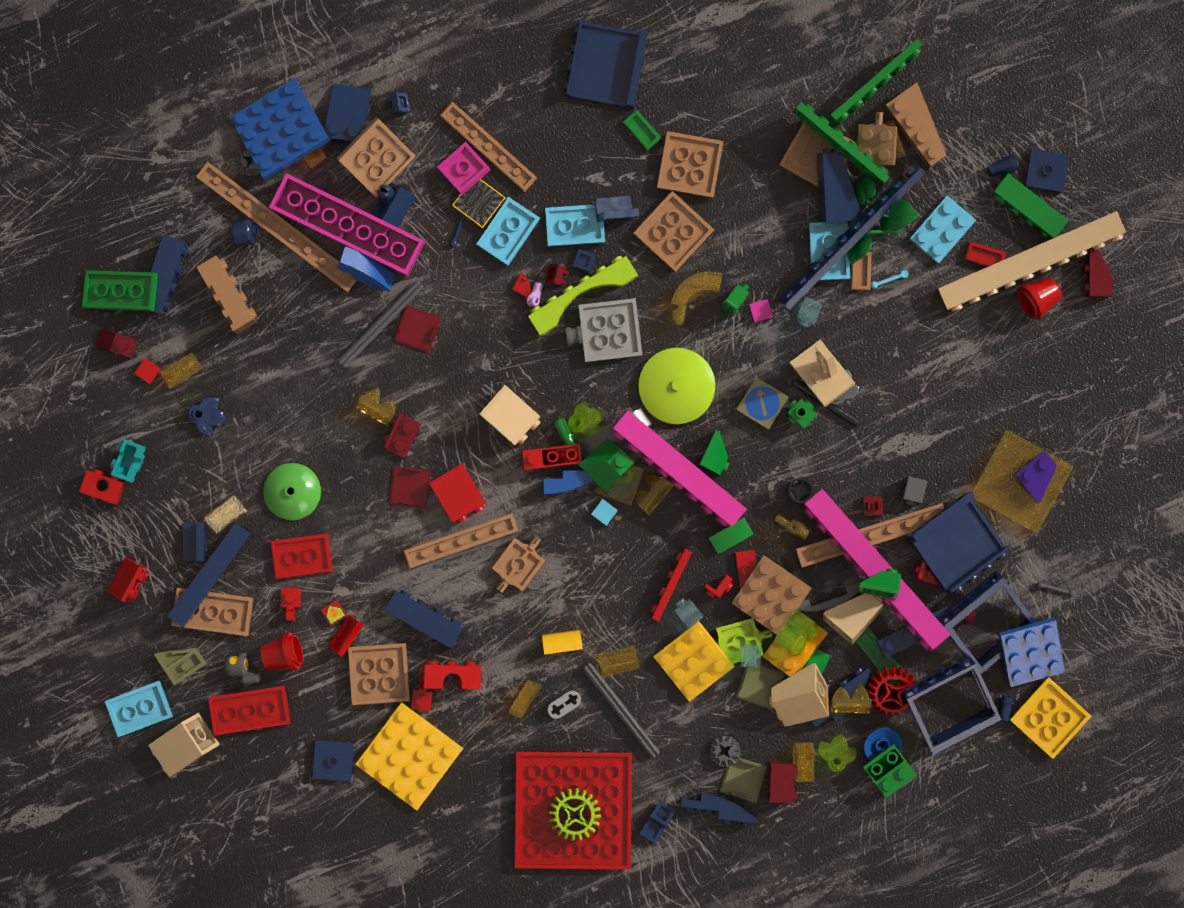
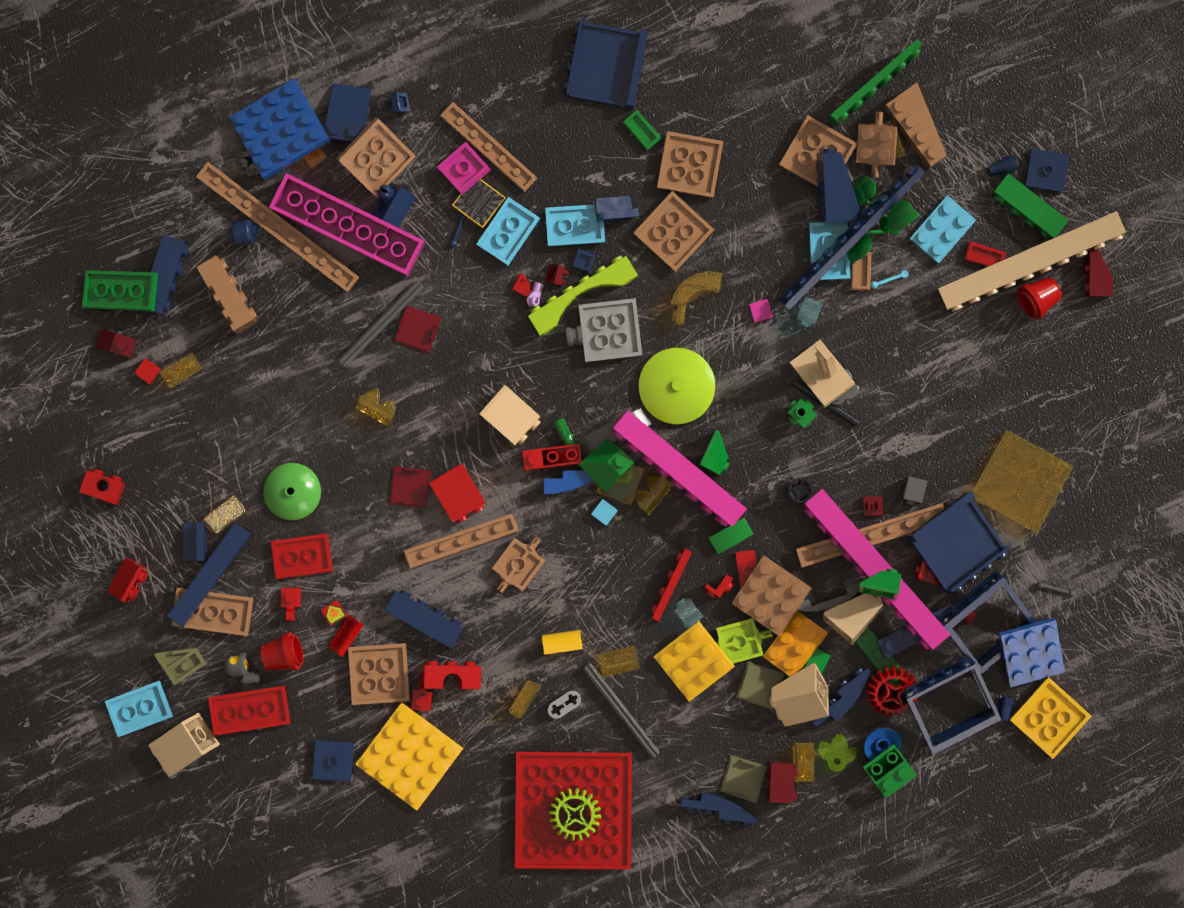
teal cylinder [110,439,146,483] -> none
dark blue plate [188,397,226,435] -> none
blue slope [337,246,395,292] -> none
dark red bracket [382,414,422,459] -> none
clear neon green plate [568,401,604,436] -> none
dark blue slope [638,800,676,845] -> none
dark grey gear [710,736,740,767] -> none
green piece [721,283,749,316] -> none
piece [736,377,789,430] -> none
clear light blue brick [740,645,761,667] -> none
clear yellow piece [774,515,810,540] -> none
clear neon green brick [774,609,818,656] -> none
green plate [794,102,889,188] -> none
clear yellow tile [831,684,872,713] -> none
dark purple wing [1014,451,1057,504] -> none

